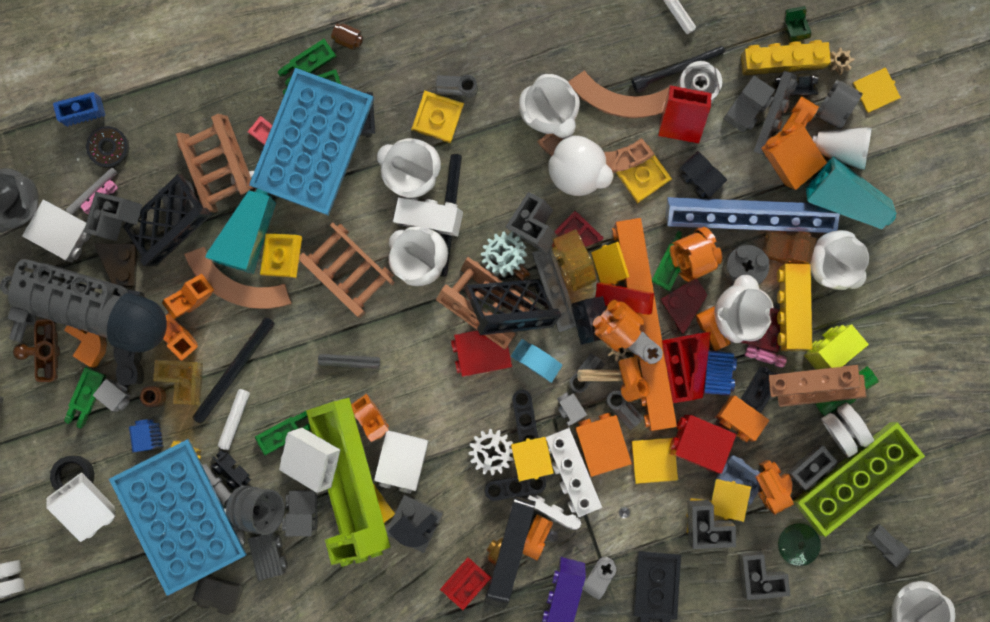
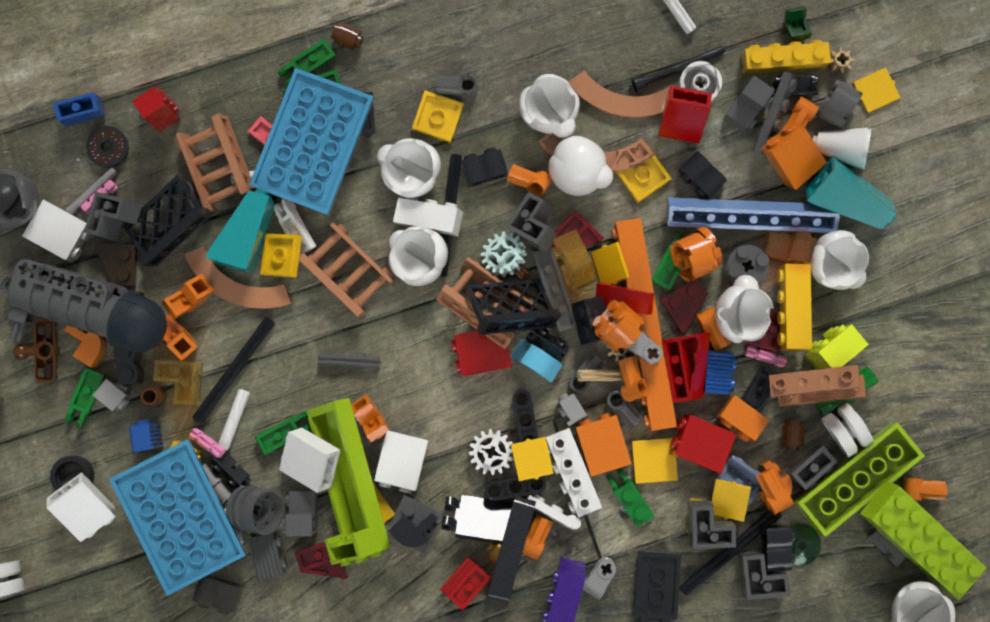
none -> red wedge [132,85,181,132]
none -> bright pink axle [189,428,225,458]
none -> white hinge [274,199,317,255]
none -> dark red wing [294,541,348,579]
none -> tile [441,495,513,543]
none -> black brick [461,148,508,188]
none -> orange piece [507,164,552,198]
none -> black hinge [525,328,570,362]
none -> green hinge [606,468,655,528]
none -> black axle [679,510,782,596]
none -> black brick [761,525,795,572]
none -> reddish brown brick [782,420,804,450]
none -> lime brick [860,481,986,600]
none -> orange piece [902,478,947,500]

